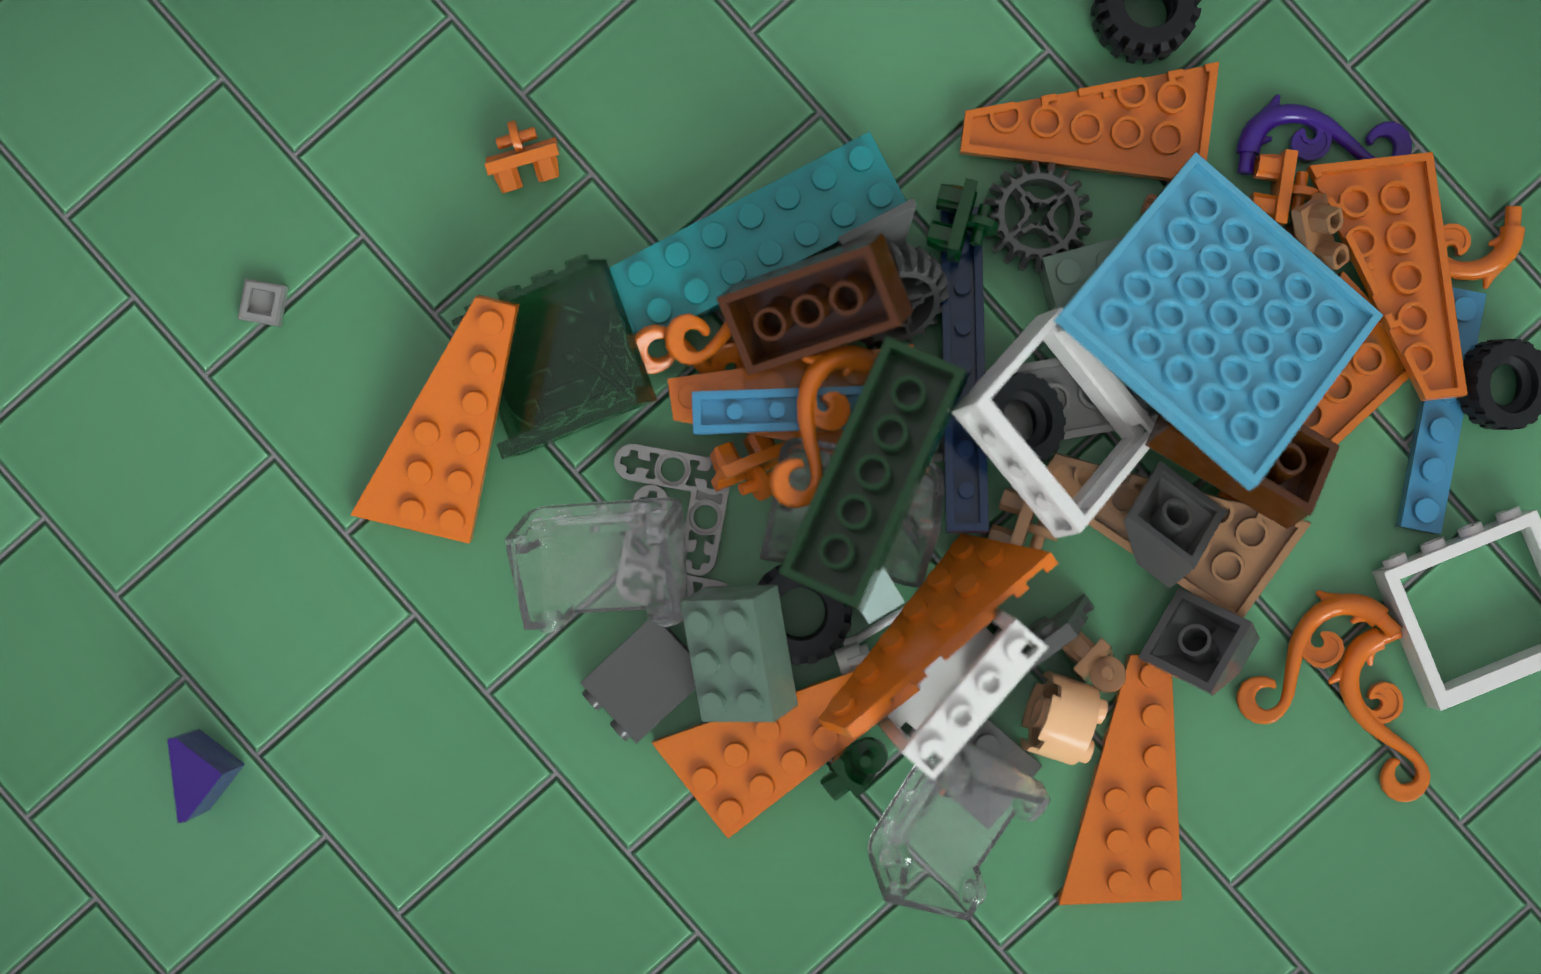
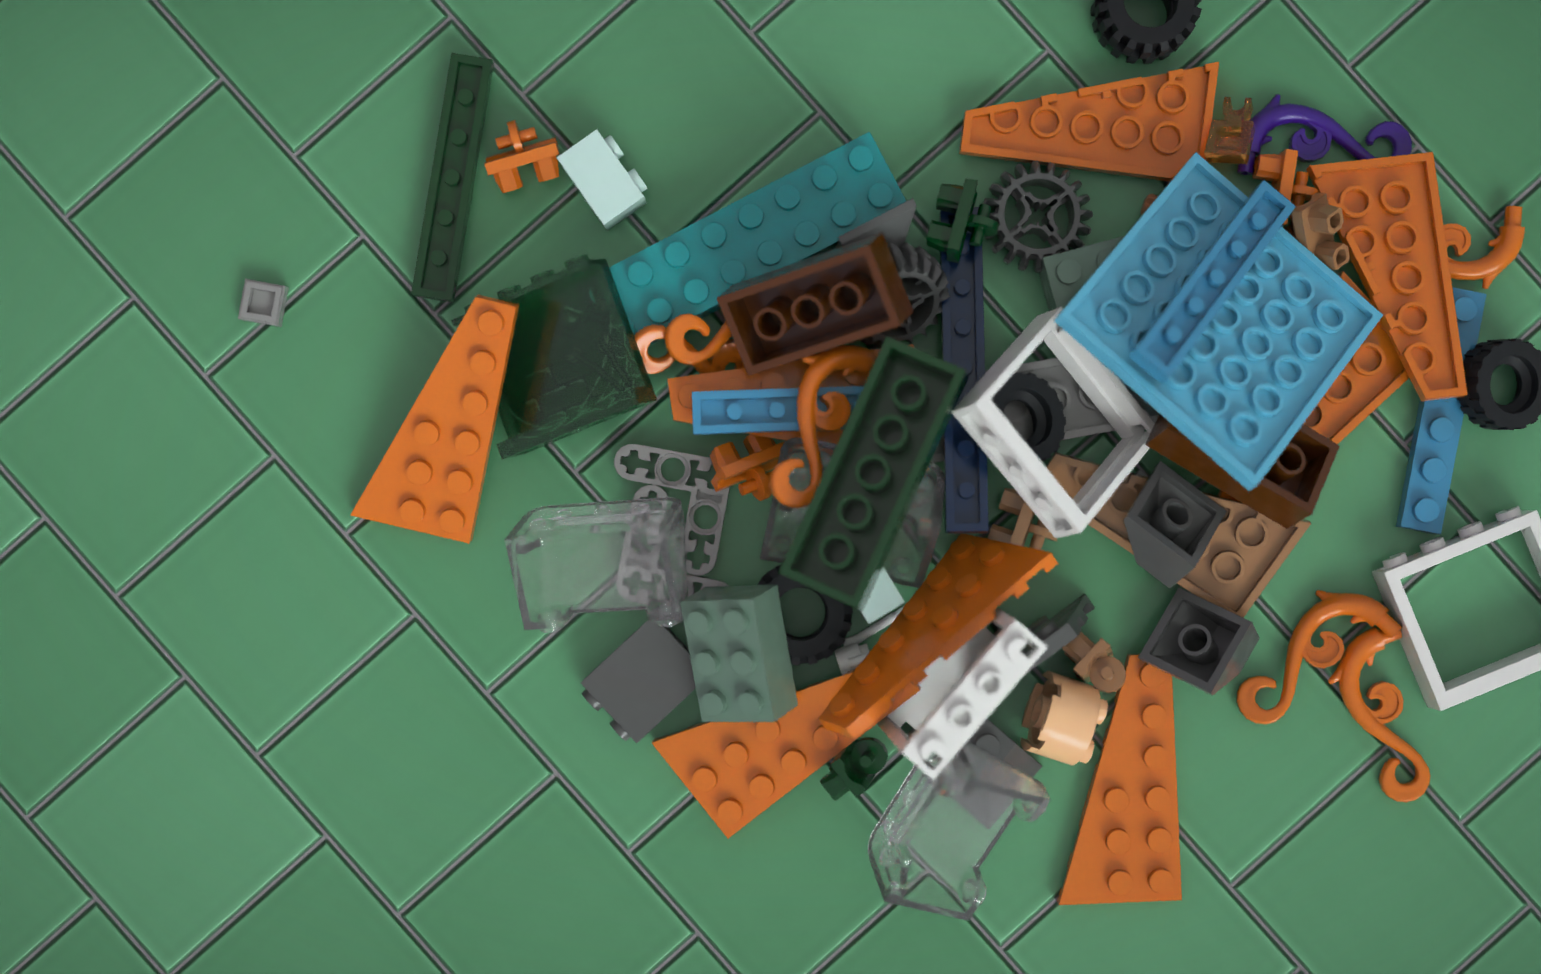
dark purple slope [167,729,245,823] -> none
none -> dark green plate [411,53,494,303]
none -> light aqua brick [556,129,648,231]
none -> dark azure plate [1129,180,1296,383]
none -> clear orange plate [1204,97,1255,164]

